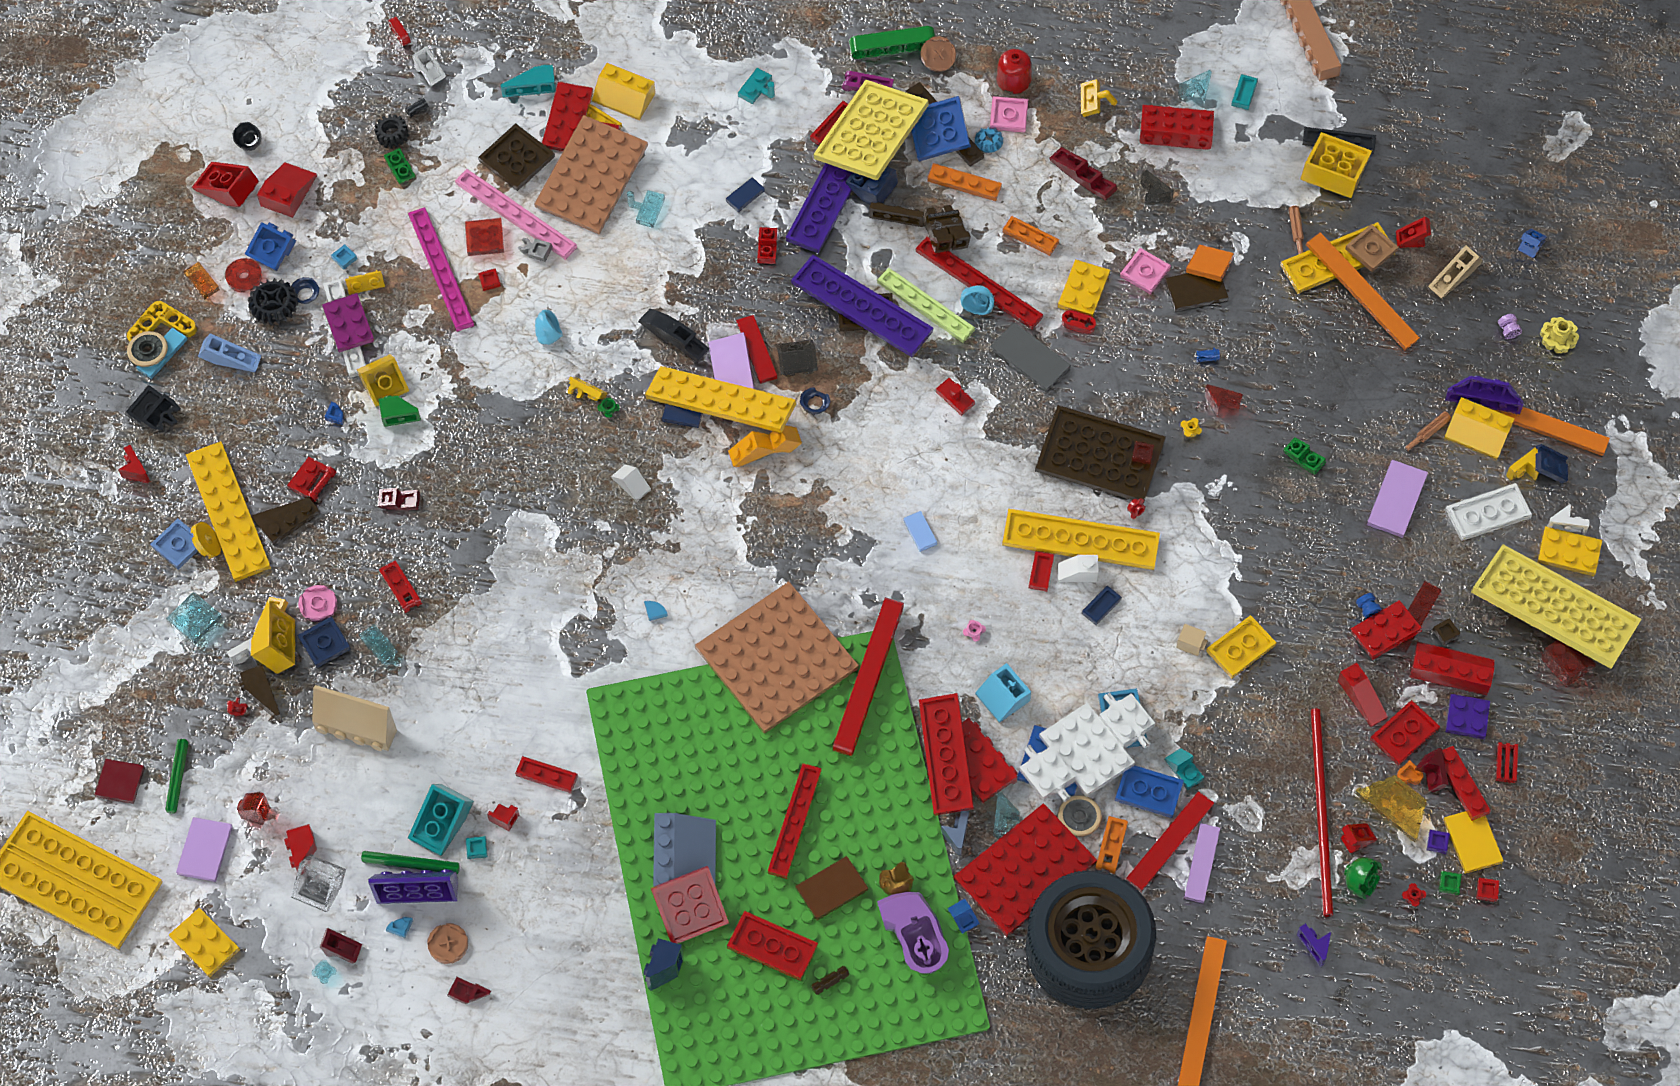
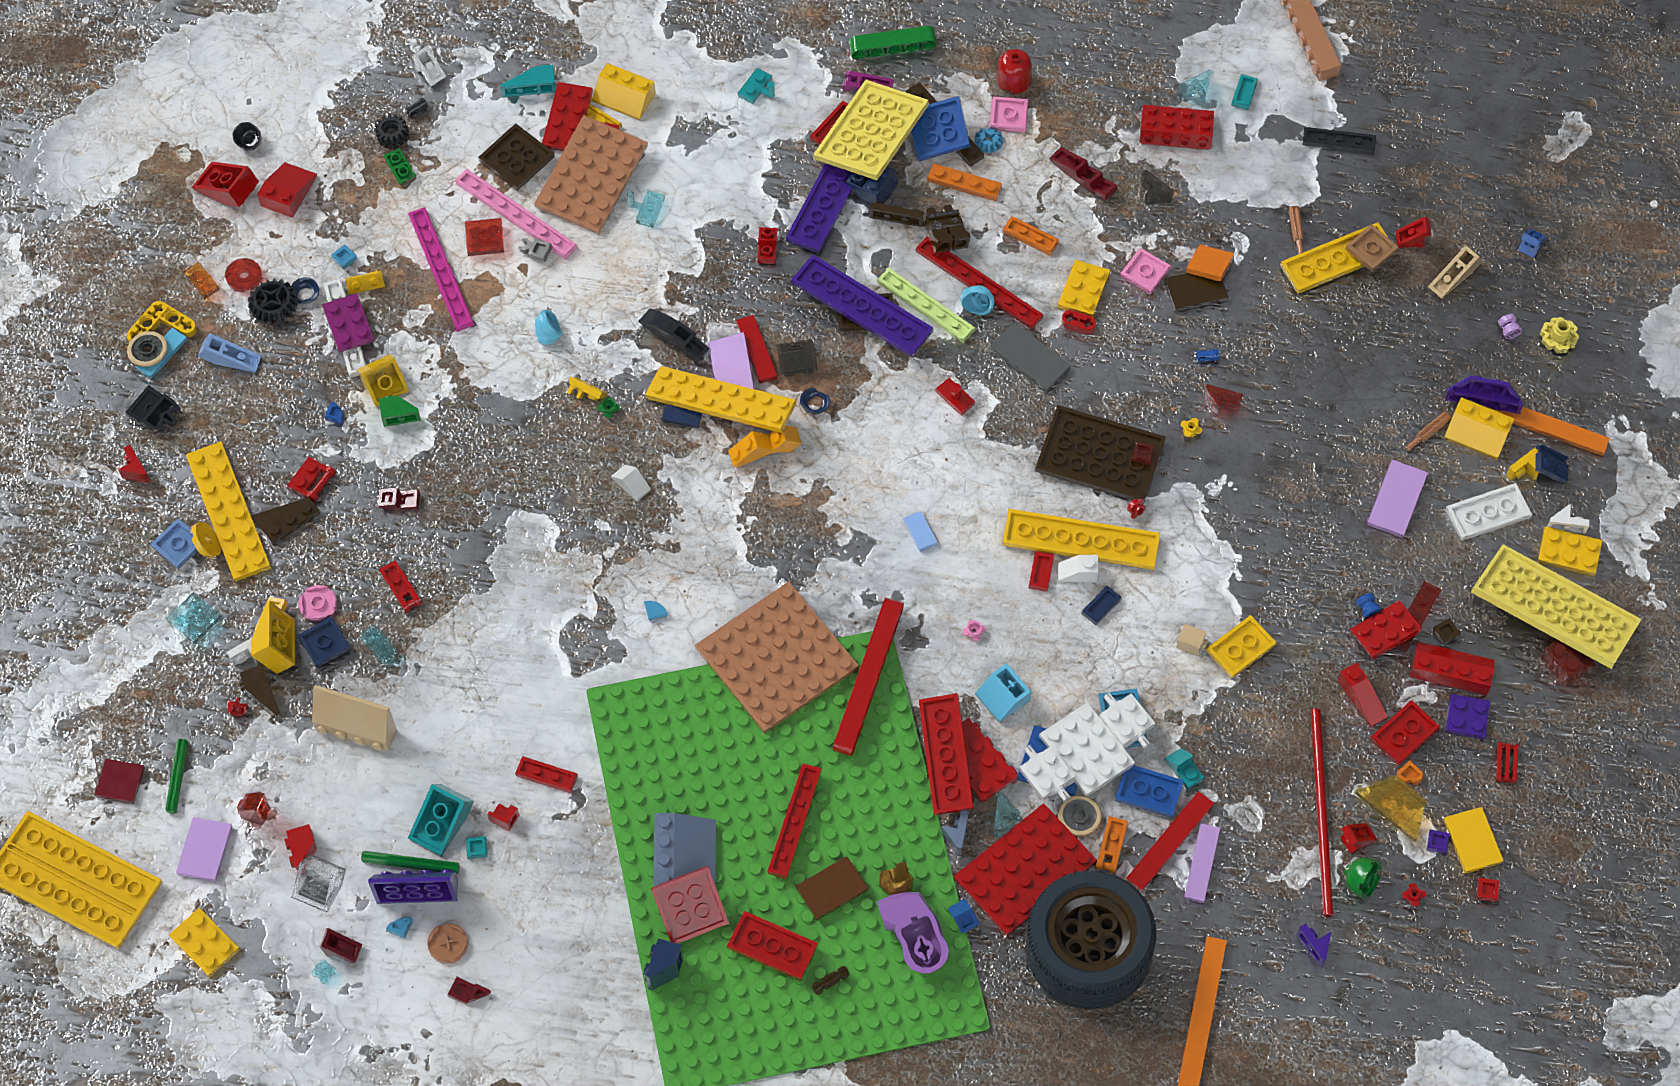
blue plate [245,222,297,271] -> none
red beam [388,16,411,47] -> none
red tile [478,268,501,291] -> none
dark blue tile [726,177,765,212] -> none
nougat tile [920,36,956,72] -> none
yellow plate [1081,79,1118,117] -> none
green slope [1283,437,1326,475] -> none
yellow slope [1300,132,1372,198] -> none
orange tile [1306,232,1420,351] -> none
dark red slope [1415,748,1448,792] -> none
green tile [1438,871,1462,895] -> none
red plate [1442,746,1491,821] -> none

